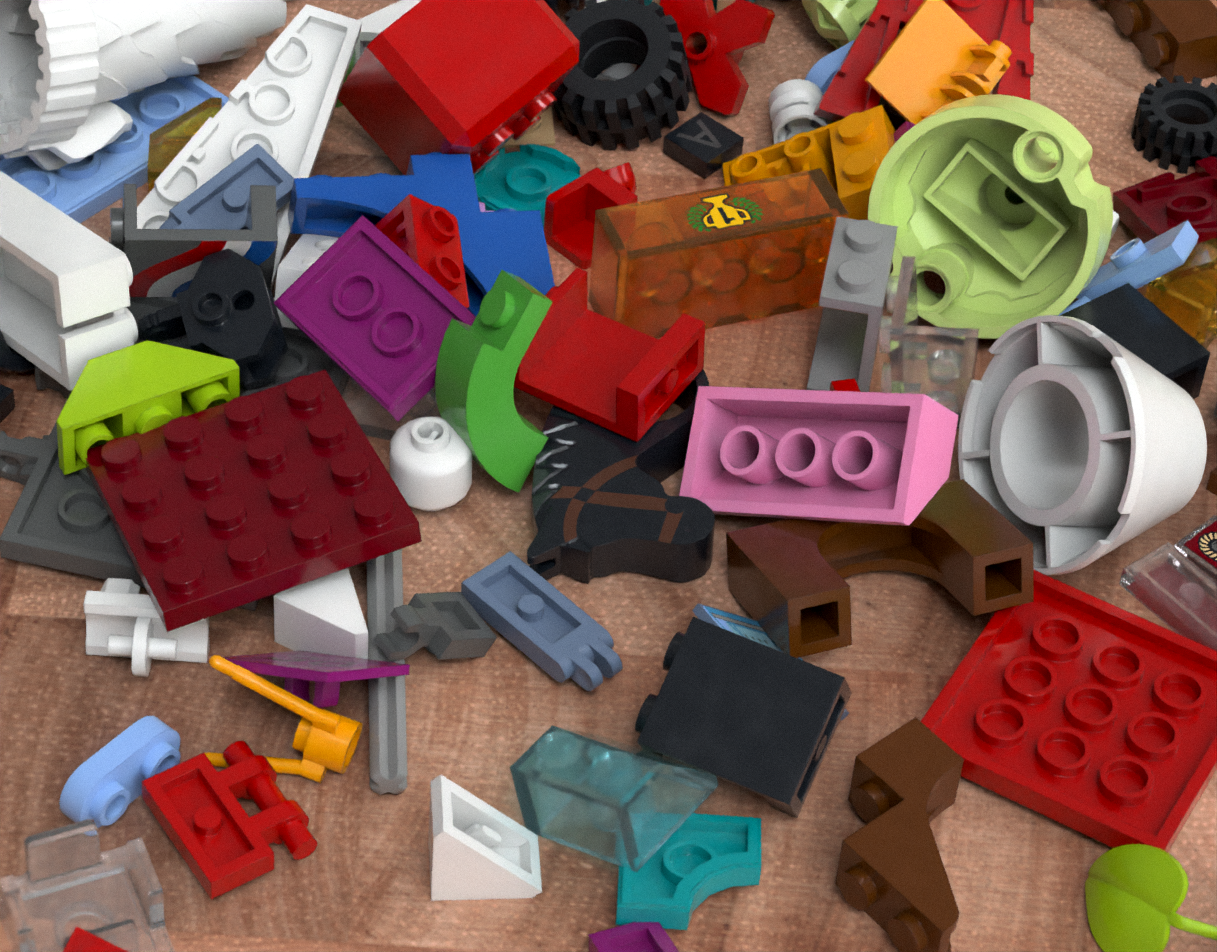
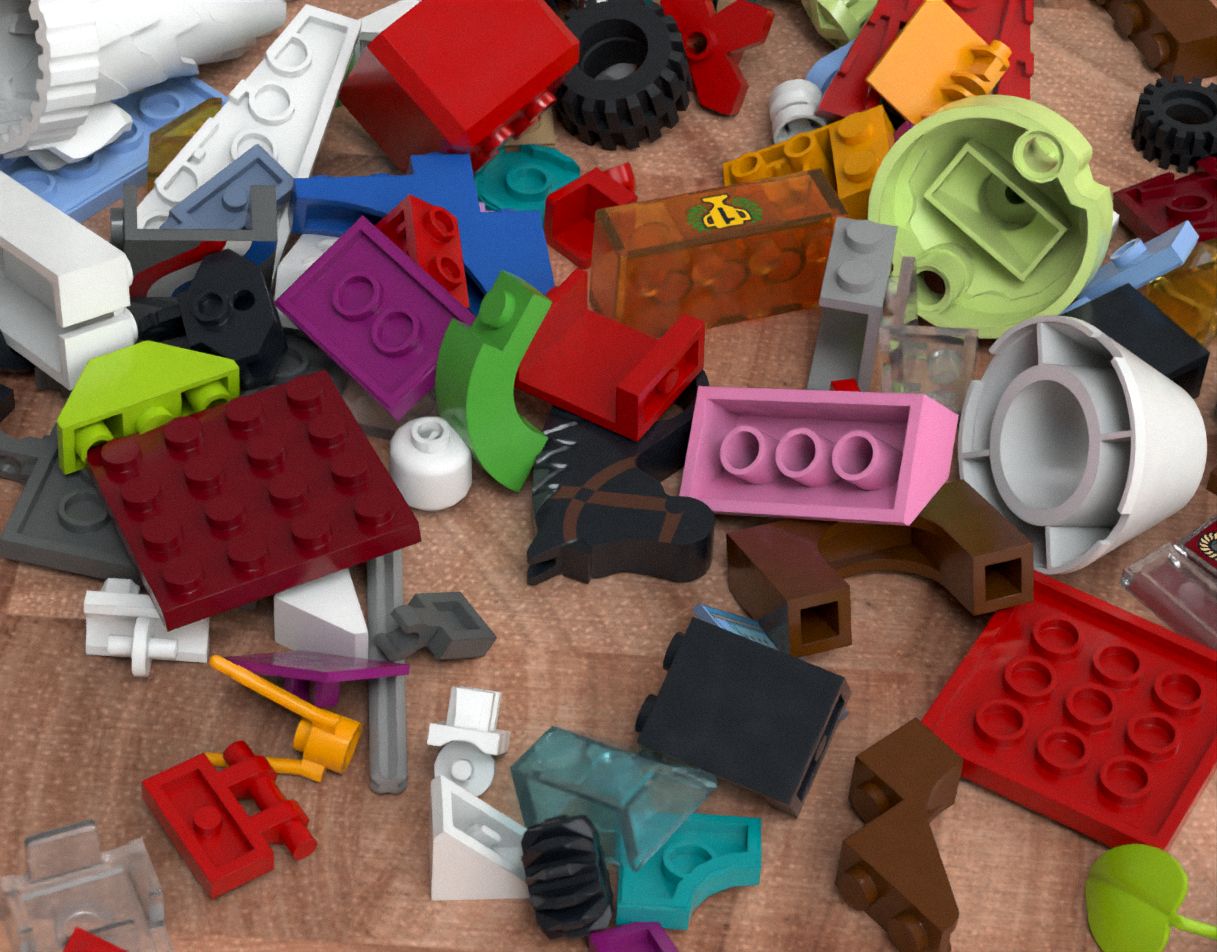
light blue plate [59,716,181,830] -> none
sand blue hinge [461,551,623,691] -> none
black tile [663,112,744,178] -> none
none -> white hips [427,686,511,797]
none -> black gear [521,814,614,940]

